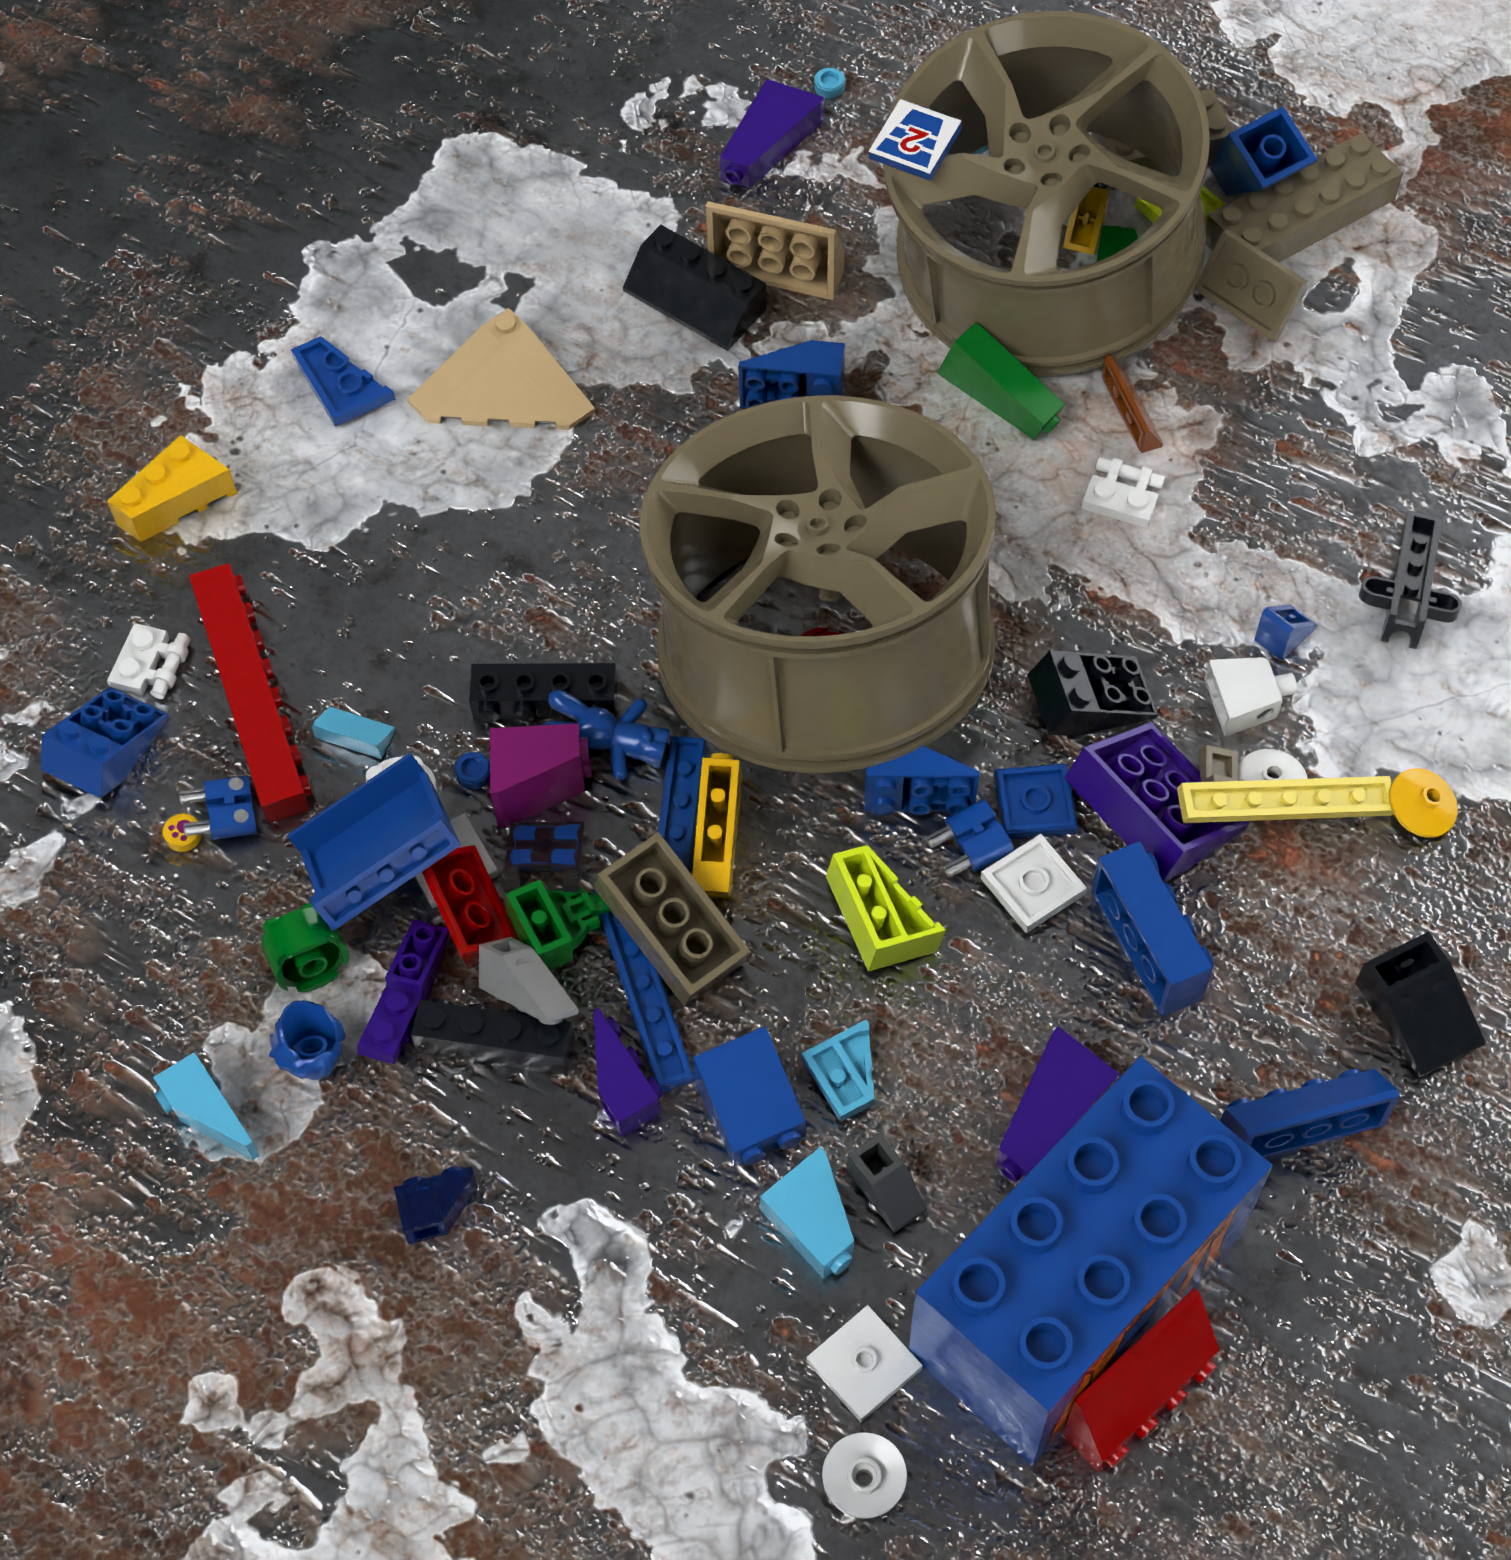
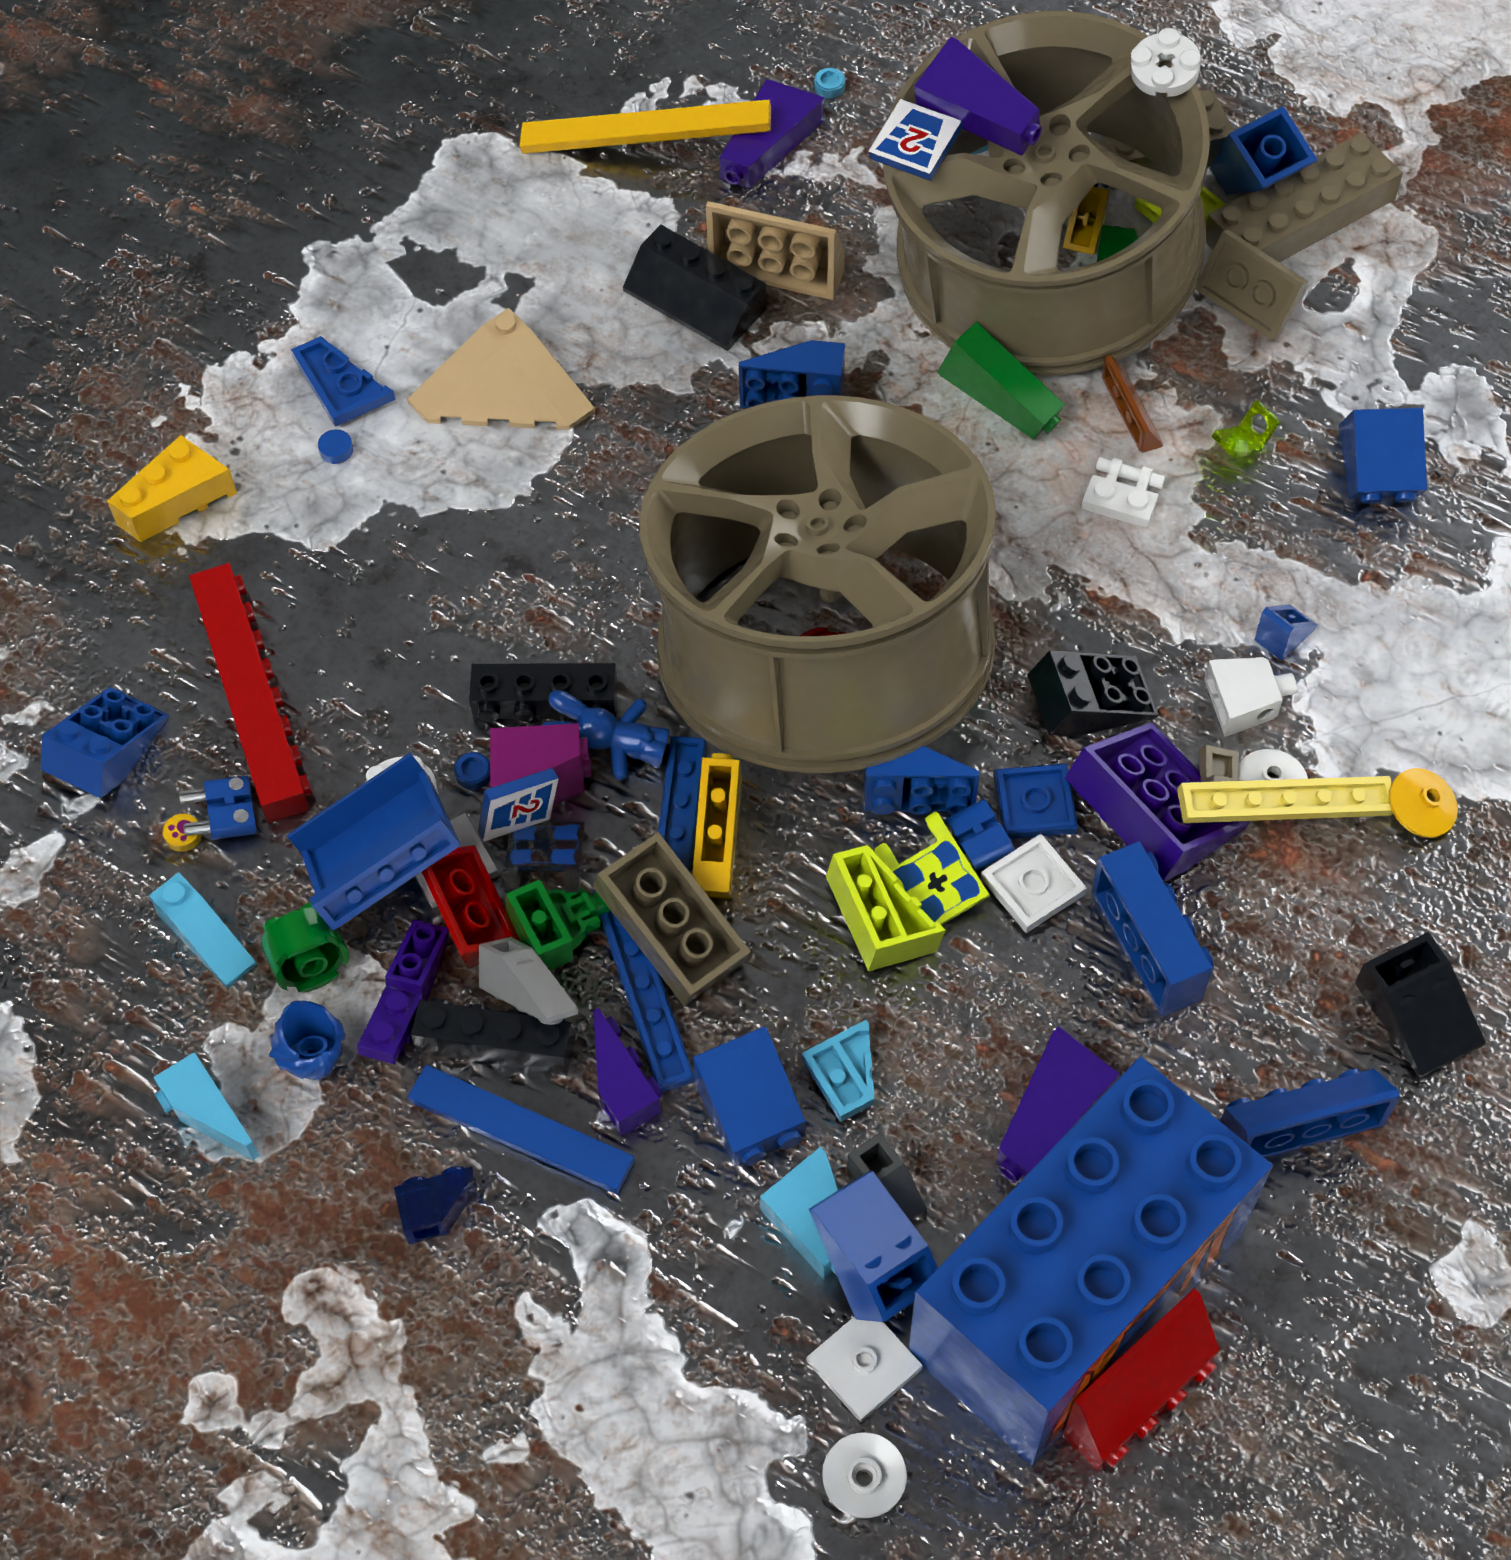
white plate [107,623,191,699] -> none
medium azure slope [312,707,396,759] -> none
black piece [1359,510,1462,649] -> none
none -> medium azure slope [149,872,257,989]
none -> blue tile [318,429,353,464]
none -> blue tile [407,1065,635,1195]
none -> tile [478,768,559,842]
none -> yellow tile [520,99,771,154]
none -> blue slope [809,1171,938,1322]
none -> neon yellow flag [874,812,990,925]
none -> dark purple slope [914,37,1042,156]
none -> white plate [1131,28,1201,97]
none -> clear neon green bracket [1211,400,1281,458]
none -> blue slope [1338,408,1427,504]

